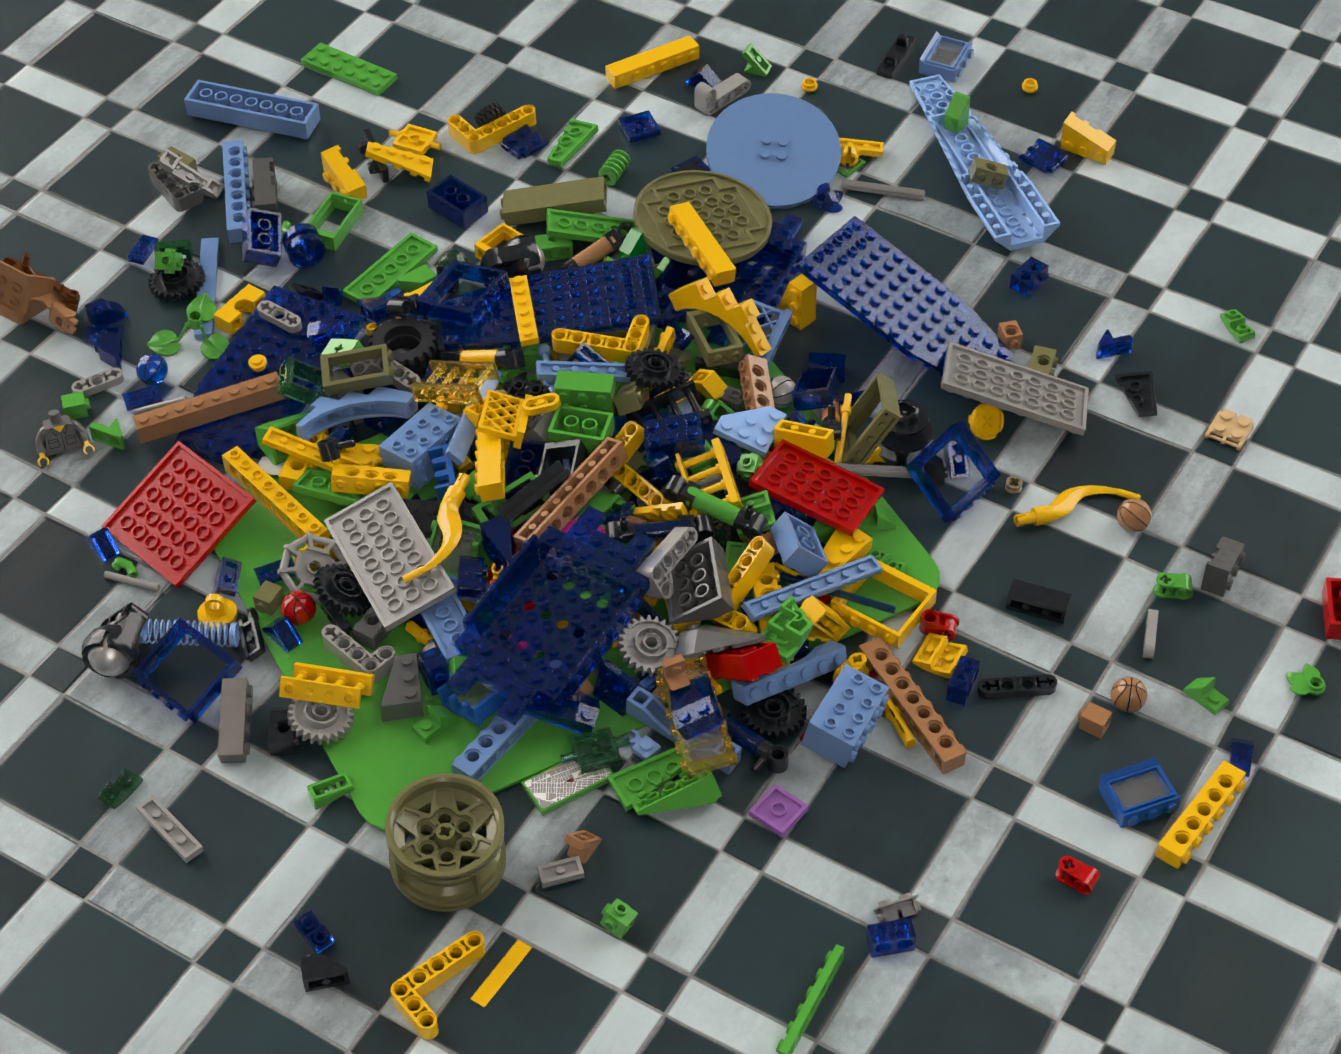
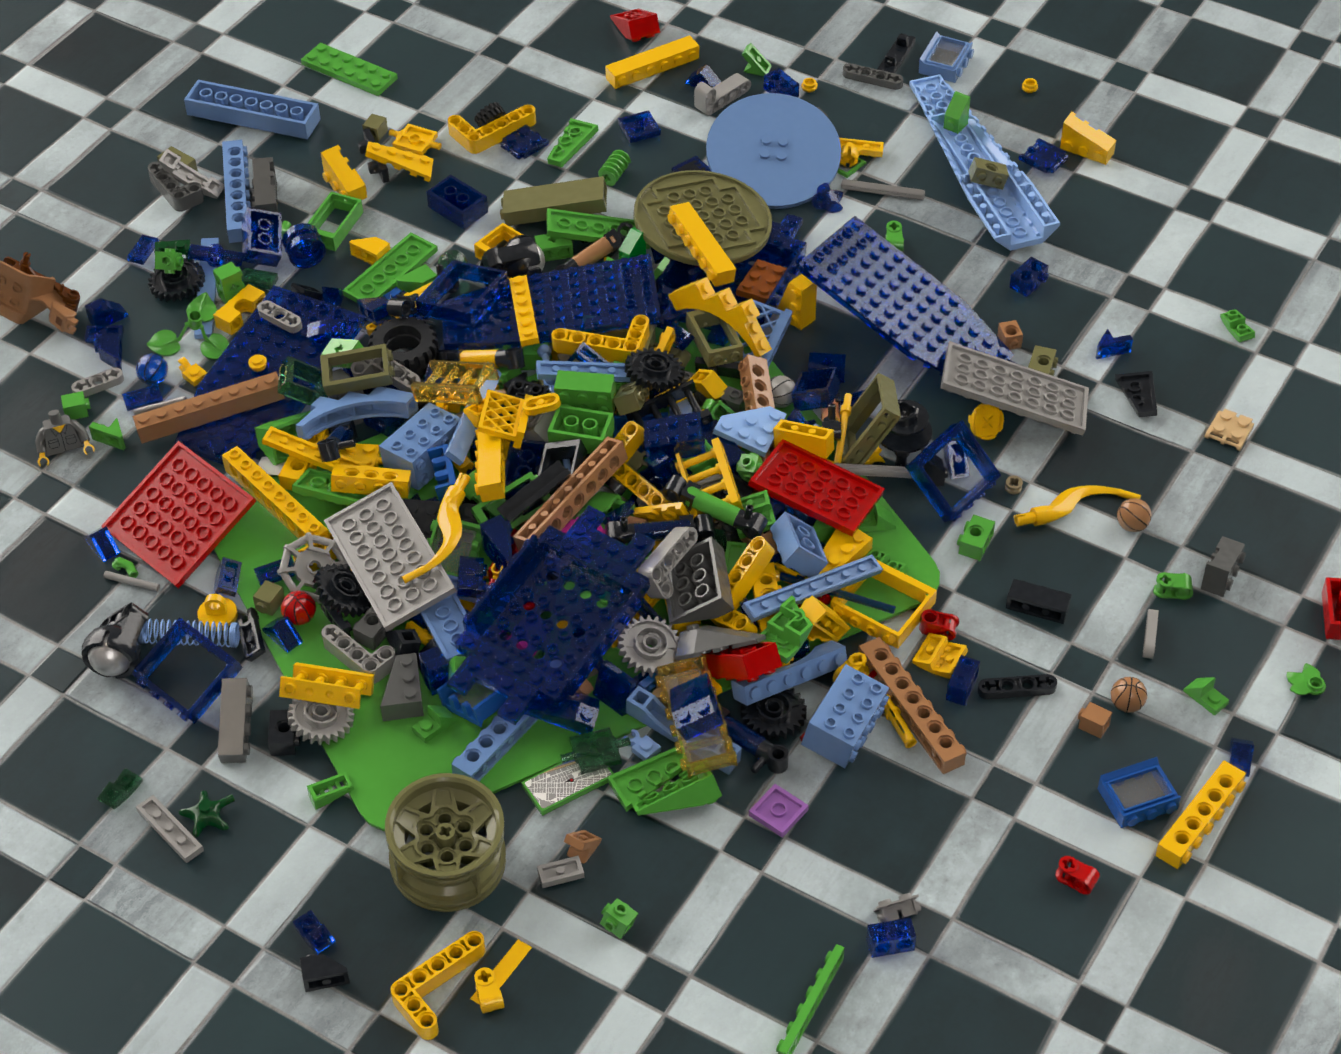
medium nougat slope [662,654,690,691] -> none
none -> yellow plate [177,357,208,387]
none -> dark green animal [179,790,235,838]
none -> clear blue piece [188,244,243,267]
none -> bright green brick [213,262,245,304]
none -> clear green plate [241,268,279,290]
none -> yellow slope [349,237,390,265]
none -> olive brick [362,114,388,142]
none -> black slope [385,629,421,656]
none -> yellow piece [474,967,505,1014]
none -> red slope [610,8,660,42]
none -> dark orange plate [736,259,790,305]
none -> clear blue brick [763,68,799,98]
none -> dark grey beam [842,63,903,90]
none -> bright green piece [885,221,904,253]
none -> bright green brick [957,514,995,561]

